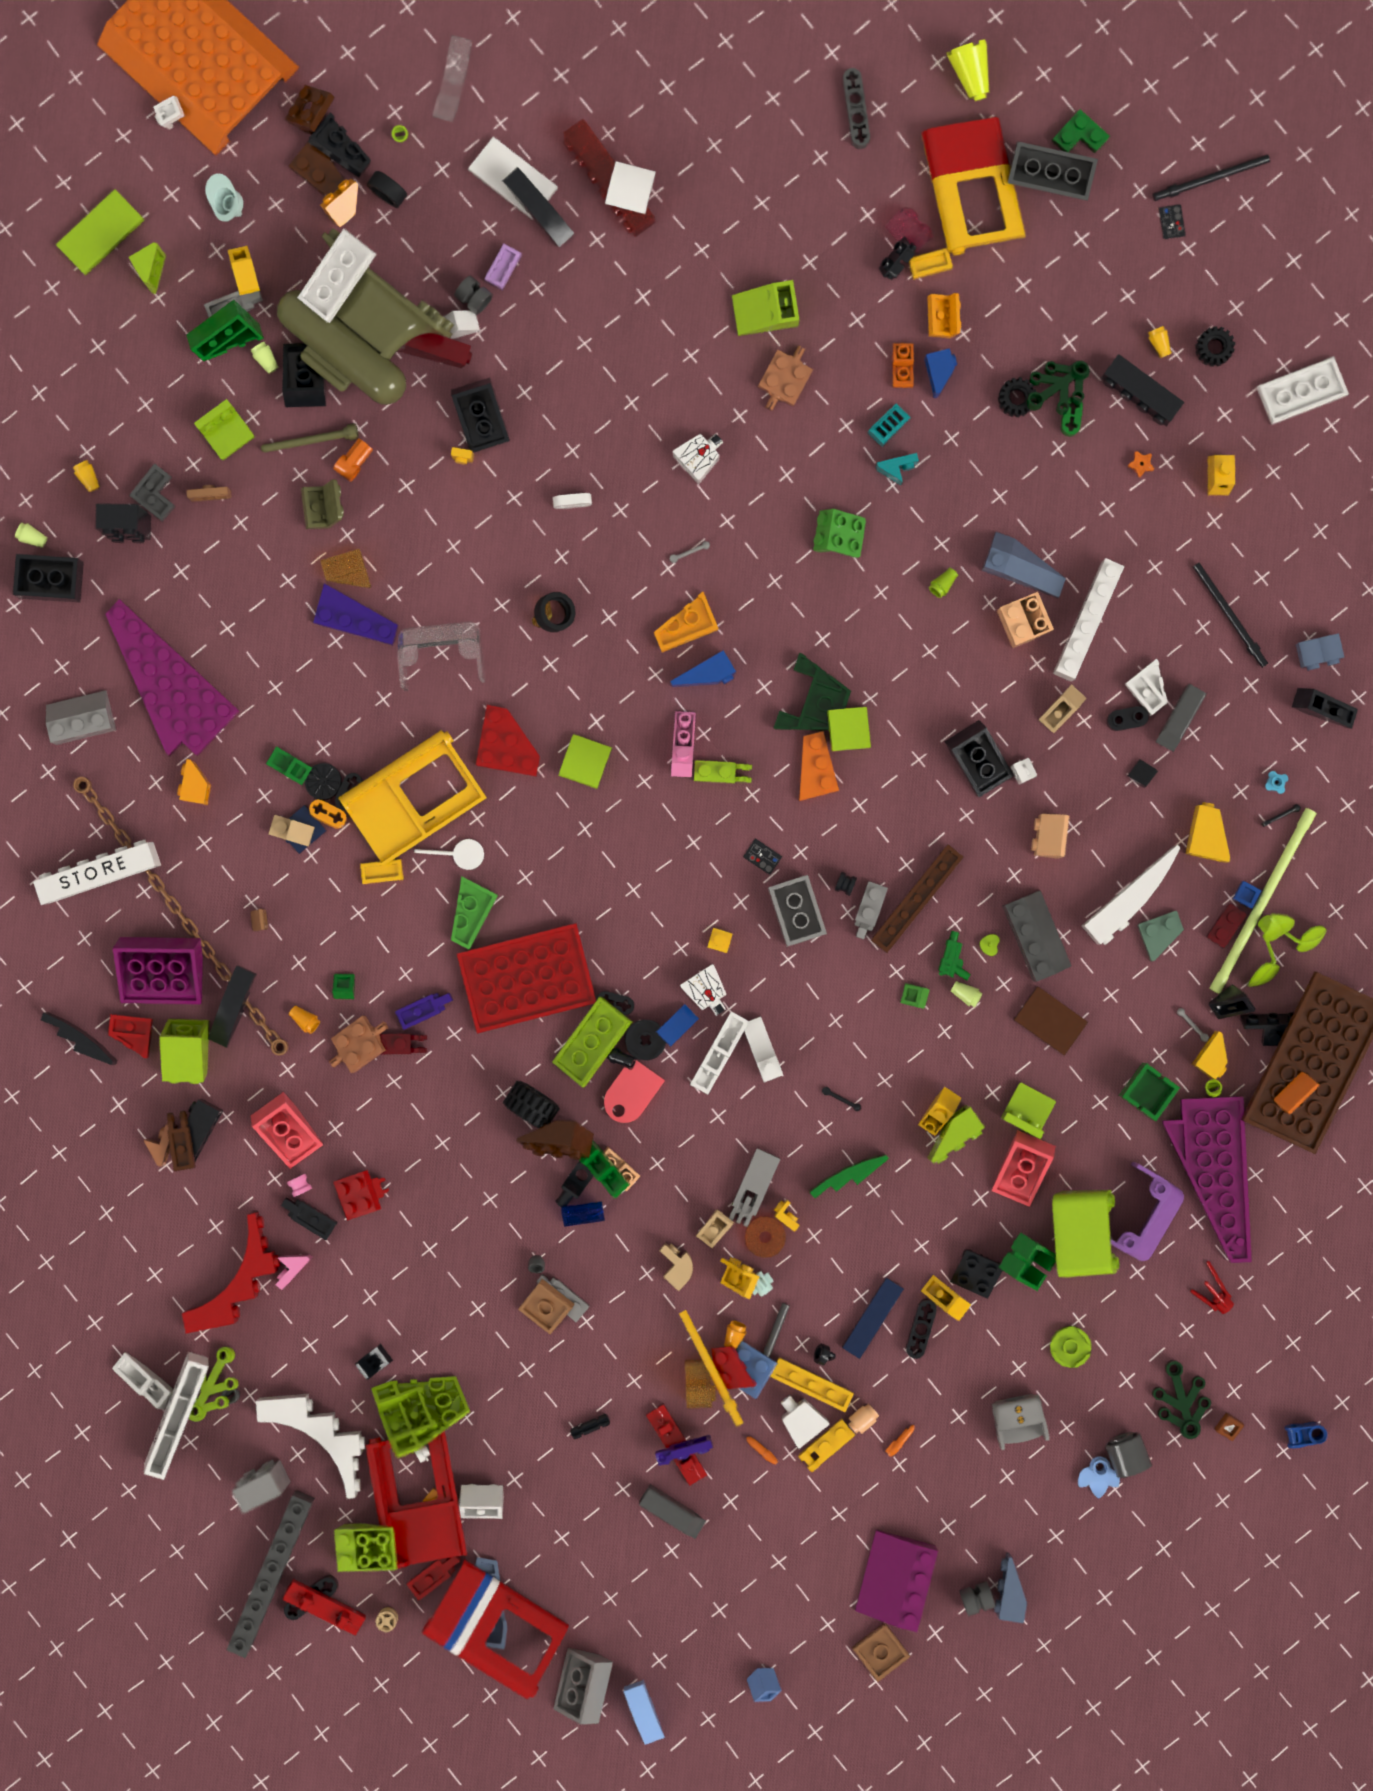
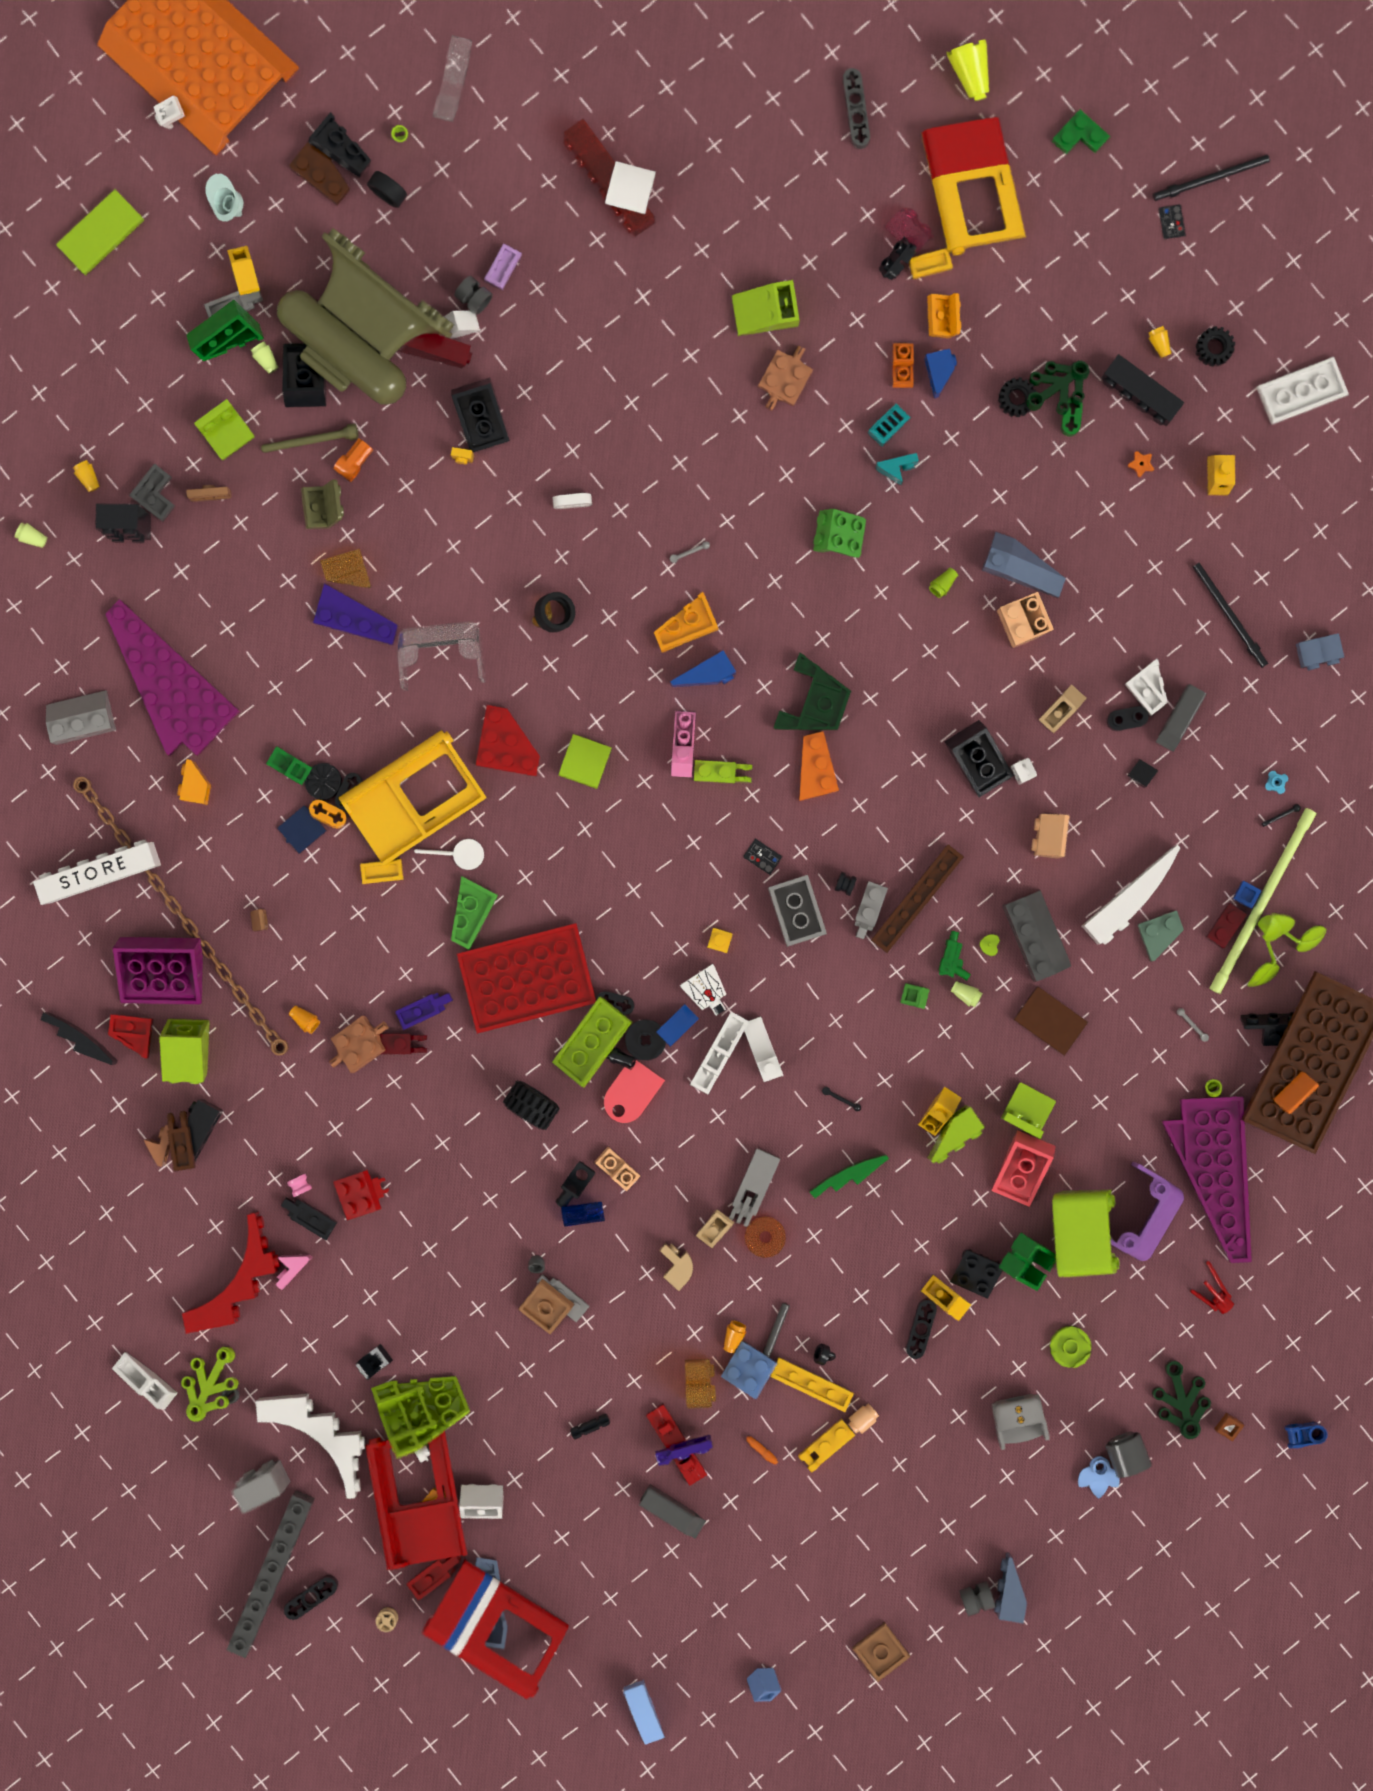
black brick [13,554,84,603] -> none
lime slope [128,242,166,294] -> none
white brick [144,1352,208,1480] -> none
black slope [208,965,257,1048] -> none
coral slope [250,1092,323,1169] -> none
tan slope [269,815,315,847] -> none
red hinge [282,1579,366,1636] -> none
reddish brown piece [285,85,335,135] -> none
white tile [297,229,376,323] -> none
slope [320,178,358,227] -> none
green slope [332,974,355,999] -> none
lime slope [334,1523,397,1572] -> none
white tile [468,137,558,220] -> none
black slope [502,167,574,247] -> none
reddish brown slope [516,1120,594,1160] -> none
light grey slope [554,1648,613,1725] -> none
green slope [580,1140,630,1199] -> none
white torso [673,434,723,484] -> none
yellow bar [679,1310,744,1427] -> none
red wing [711,1346,757,1390] -> none
yellow bracket [720,1257,760,1299] -> none
light aqua gear [753,1271,774,1297] -> none
yellow bracket [774,1199,800,1232] -> none
white torso [781,1395,830,1449] -> none
lime slope [827,707,871,752] -> none
dark blue tile [842,1277,904,1359] -> none
magenta slope [855,1530,938,1632] -> none
orange piece [885,1425,915,1457] -> none
dark grey slope [1008,141,1098,201] -> none
white brick [1053,558,1124,682] -> none
green piece [1118,1062,1180,1121] -> none
yellow slope [1185,802,1230,863] -> none
yellow slope [1192,1031,1228,1079] -> none
black slope [1209,984,1256,1019] -> none
black slope [1292,688,1358,729] -> none

